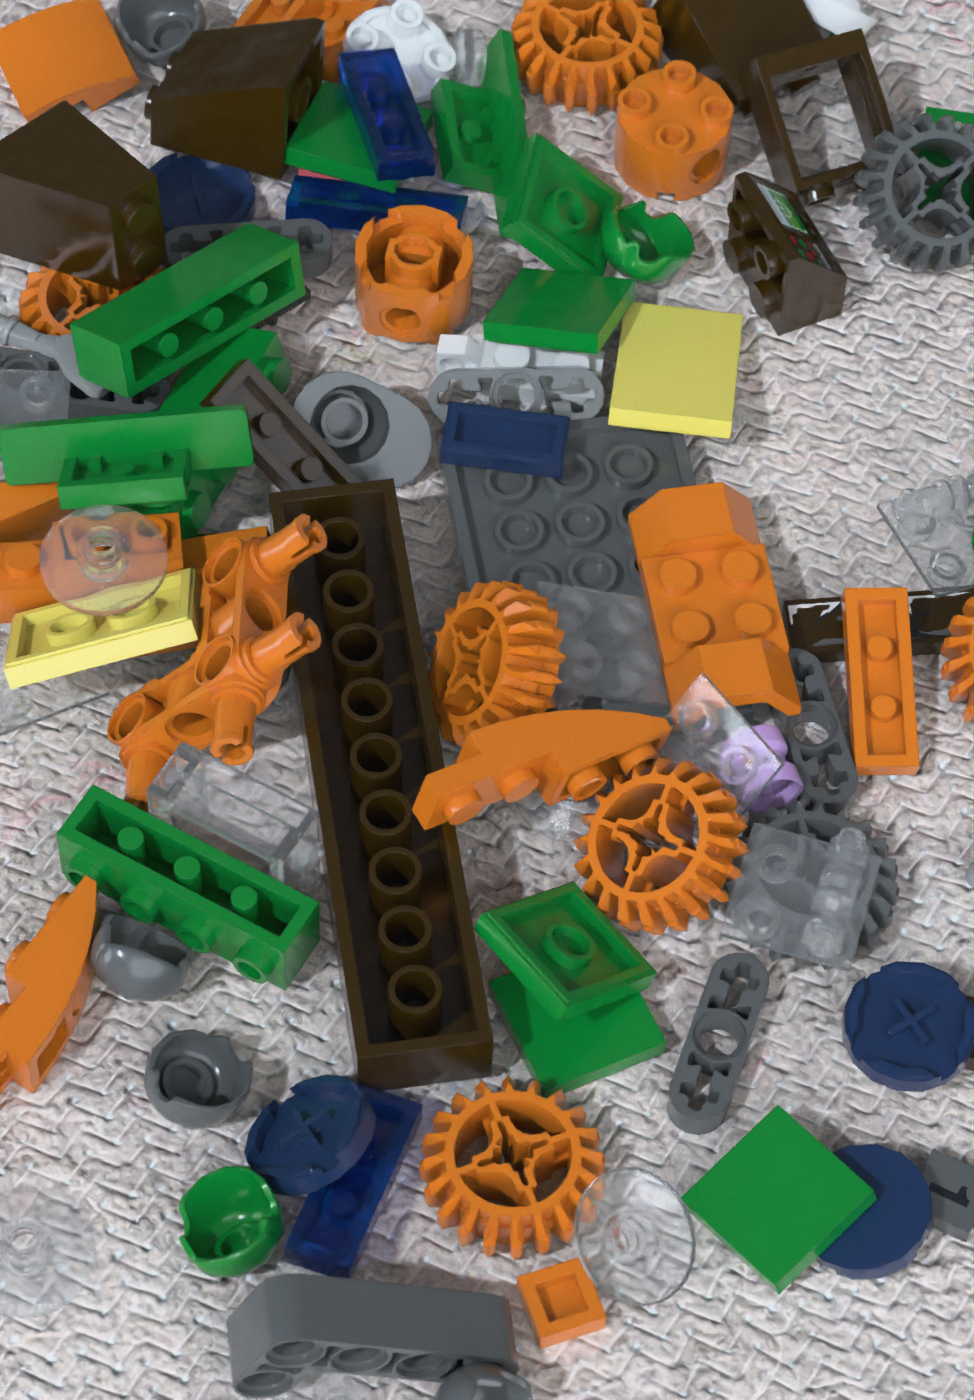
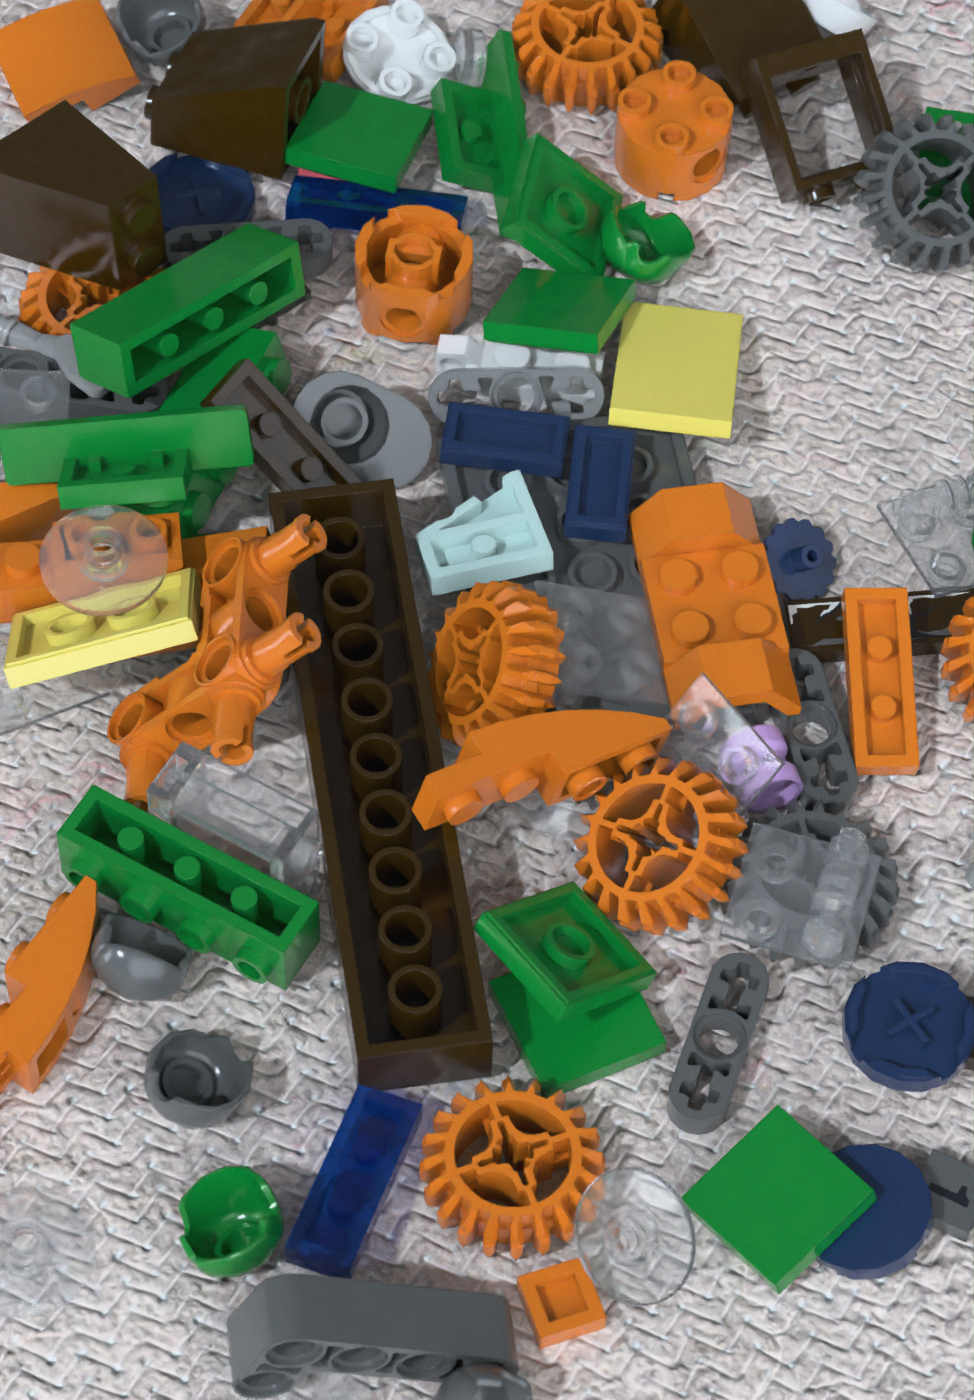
dark blue tile [244,1074,377,1197] -> none
clear blue plate [337,48,437,181] -> none
dark brown slope [723,172,847,336] -> none
none -> light aqua wing [415,470,554,596]
none -> dark blue tile [563,424,636,543]
none -> dark blue piece [763,518,837,600]

